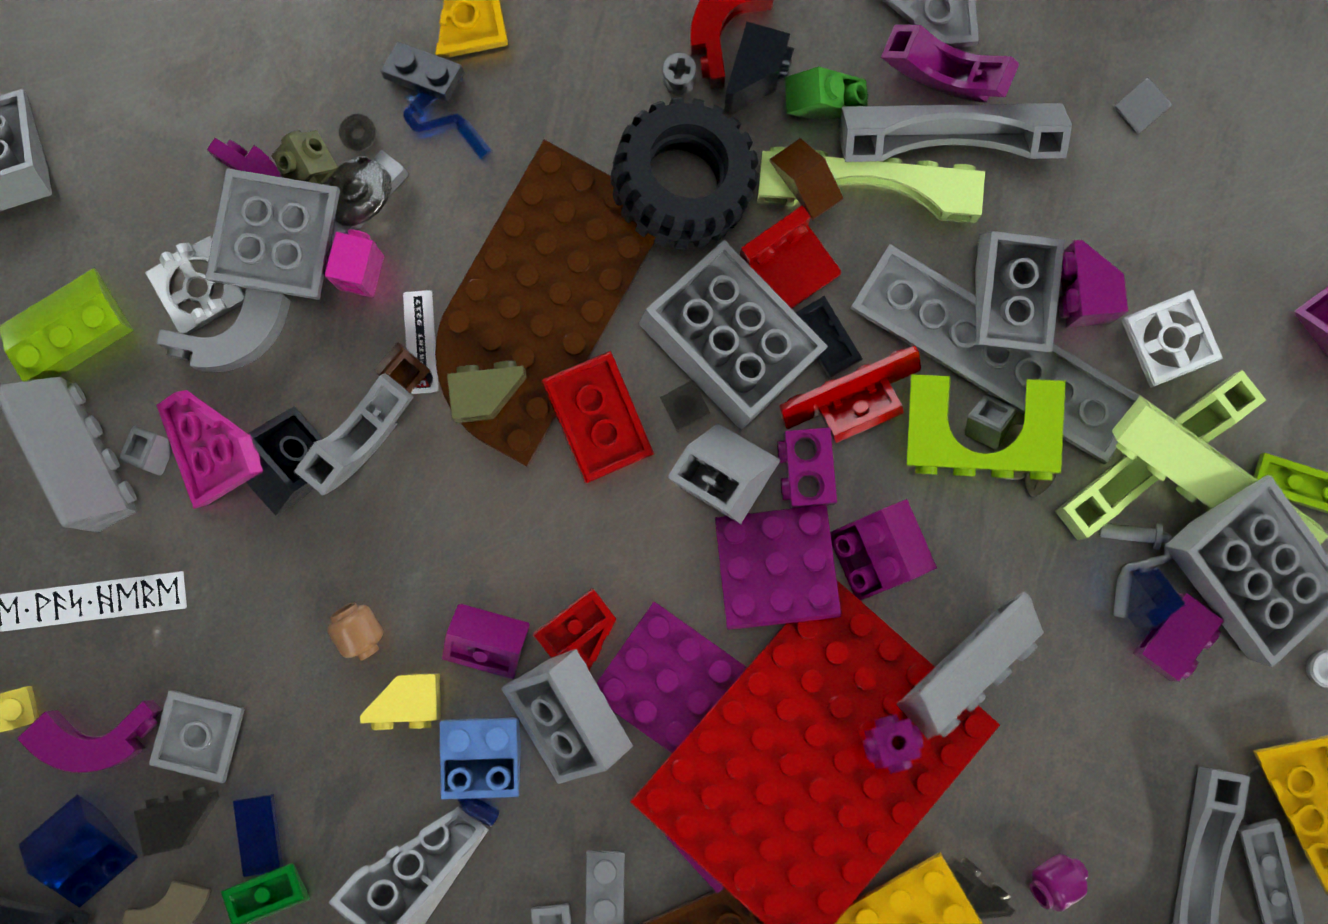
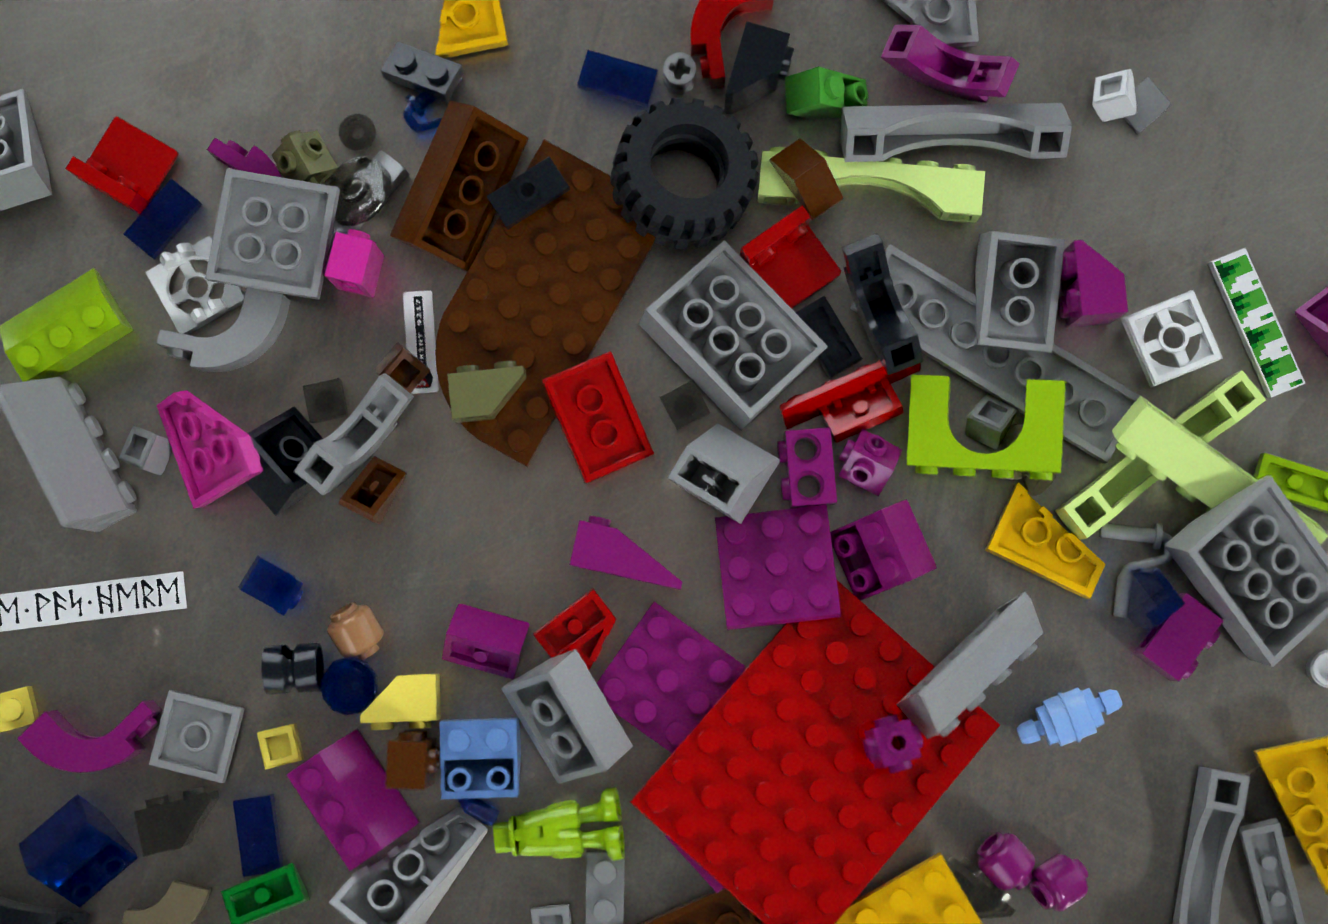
none -> red bracket [65,117,179,216]
none -> clear blue plate [124,178,202,260]
none -> clear blue bracket [238,555,303,616]
none -> light yellow tile [257,723,304,770]
none -> black wheel [261,643,324,694]
none -> magenta slope [286,728,420,871]
none -> clear smoke plate [303,378,349,424]
none -> clear blue hair [321,657,379,716]
none -> reddish brown slope [339,456,407,524]
none -> reddish brown brick [385,730,441,790]
none -> reddish brown slope [390,100,529,272]
none -> black plate [487,156,570,229]
none -> lime piece [493,787,625,861]
none -> magenta slope [570,516,682,590]
none -> clear blue plate [577,50,658,108]
none -> magenta brick [838,429,903,497]
none -> black arch [842,234,923,375]
none -> magenta head [978,832,1035,891]
none -> yellow wing [985,482,1106,599]
none -> light blue piece [1016,687,1123,747]
none -> white slope [1092,69,1137,122]
none -> tile [1208,248,1306,399]

